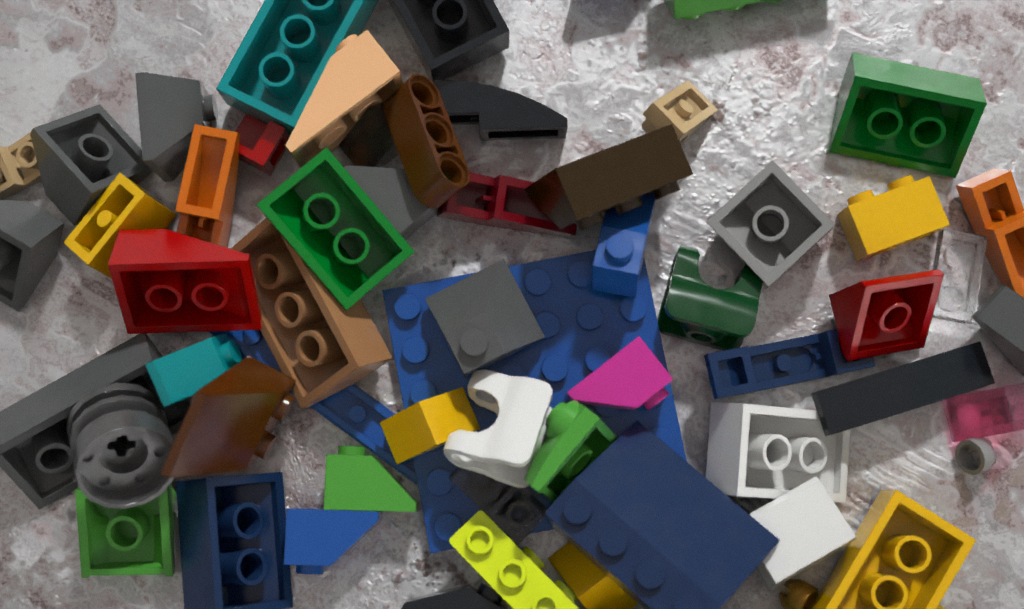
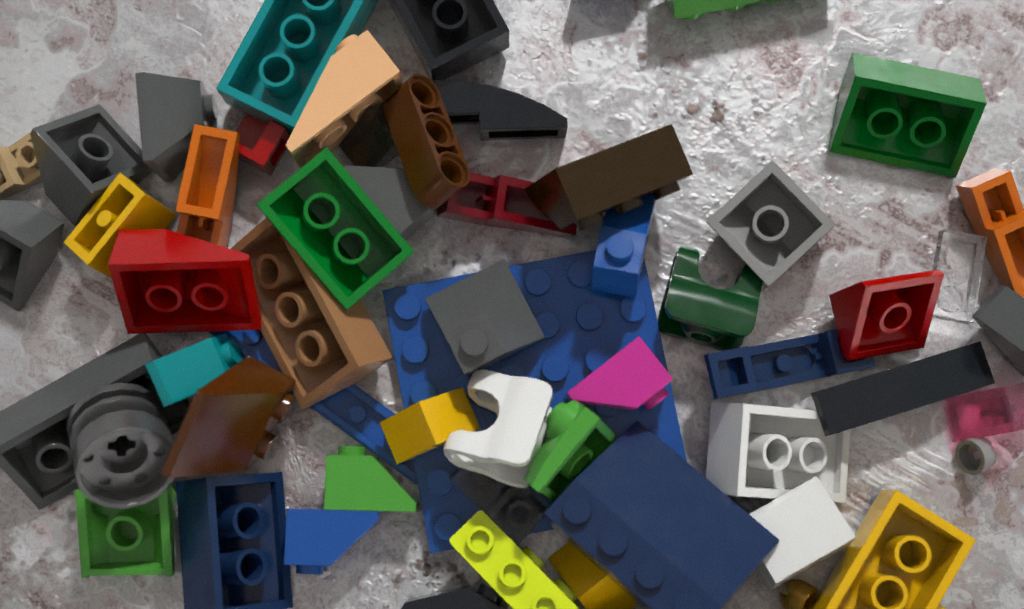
tan slope [642,80,718,145] -> none
yellow brick [837,175,950,263] -> none

